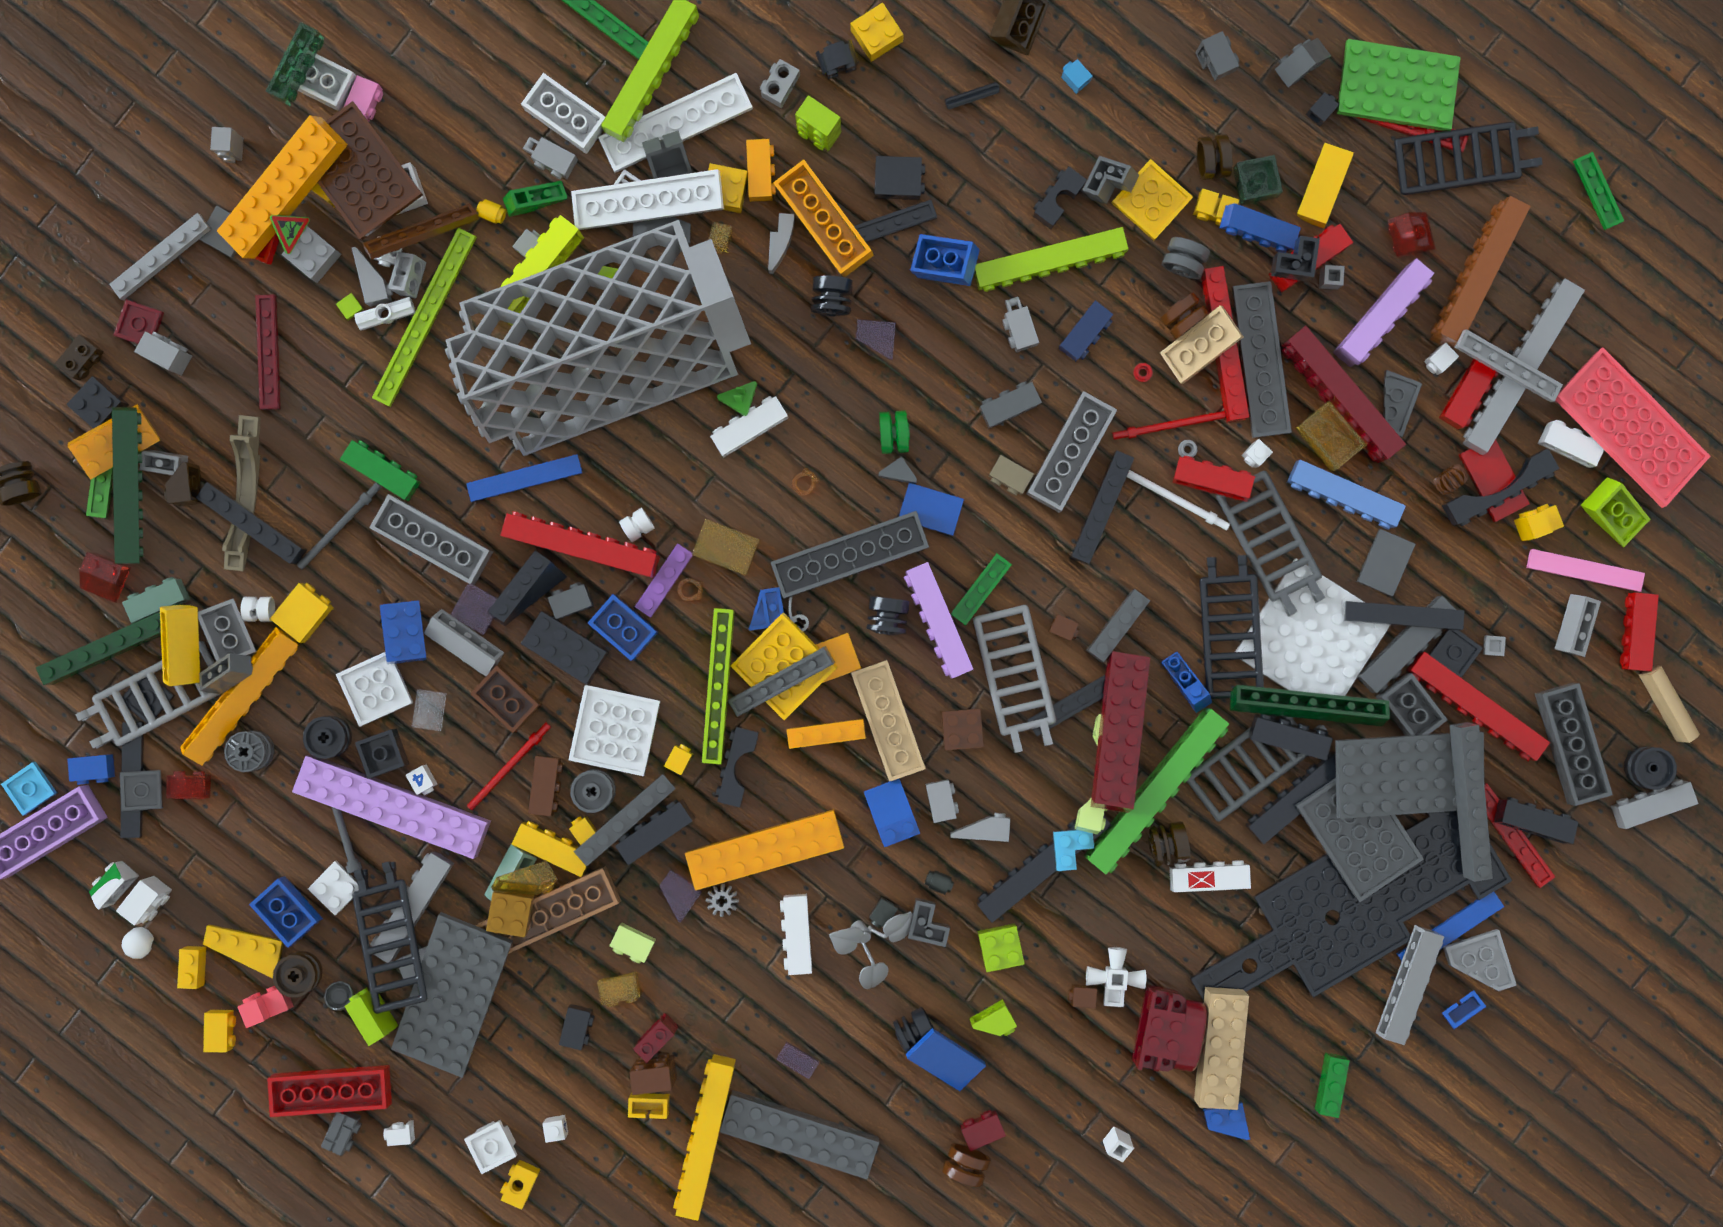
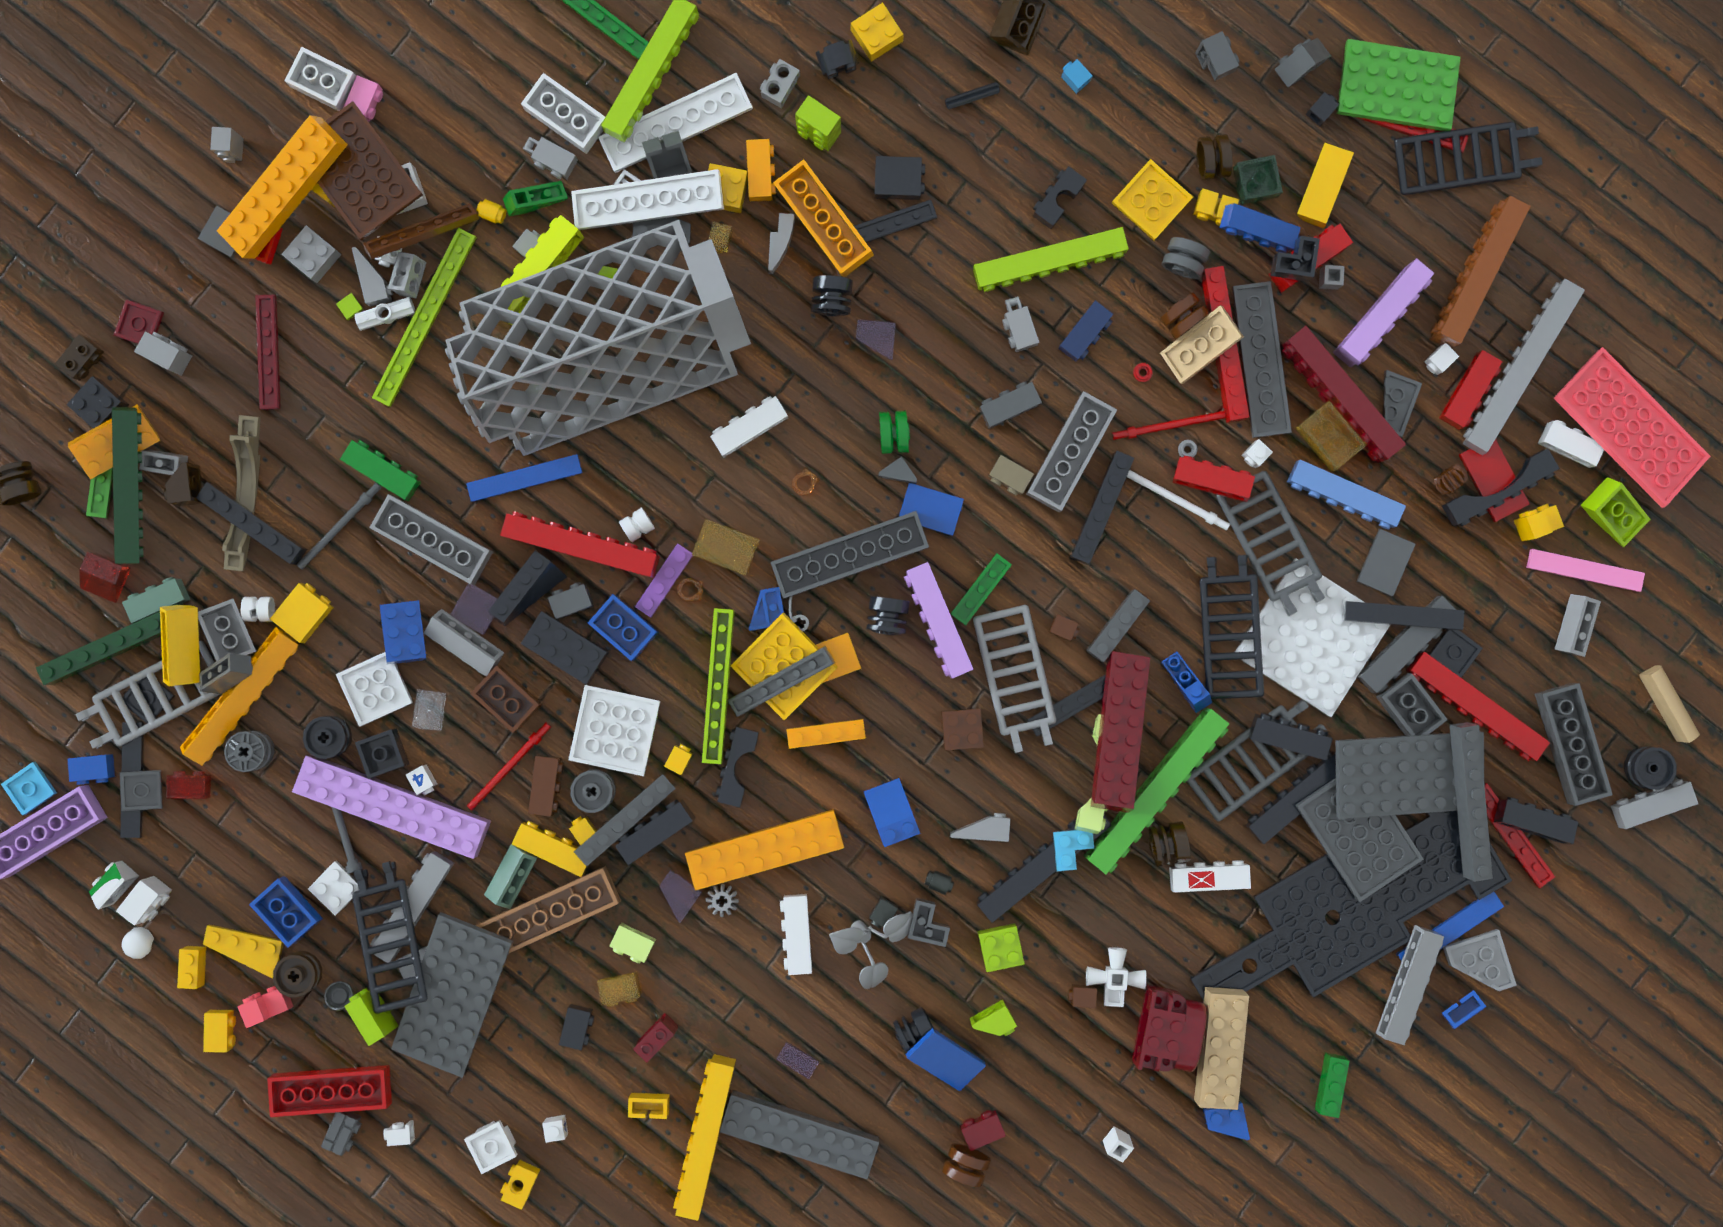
light grey plate [109,213,211,300] -> none
clear green brick [266,22,324,106] -> none
piece [270,215,310,254] -> none
pearl gold brick [486,889,534,937] -> none
clear yellow slope [491,861,557,895] -> none
reddish brown brick [630,1053,677,1095] -> none
bright green piece [717,381,757,416] -> none
tan plate [851,660,926,782] -> none
blue brick [910,234,980,286] -> none
light grey brick [926,779,959,823] -> none
dark grey brick [1082,156,1139,205] -> none
dark green brick [1230,685,1390,727] -> none
clear red slope [1388,212,1436,257] -> none
light grey plate [1455,329,1563,402] -> none
light grey plate [1483,635,1506,656] -> none
green plate [1573,152,1624,230] -> none
red brick [1620,592,1659,671] -> none

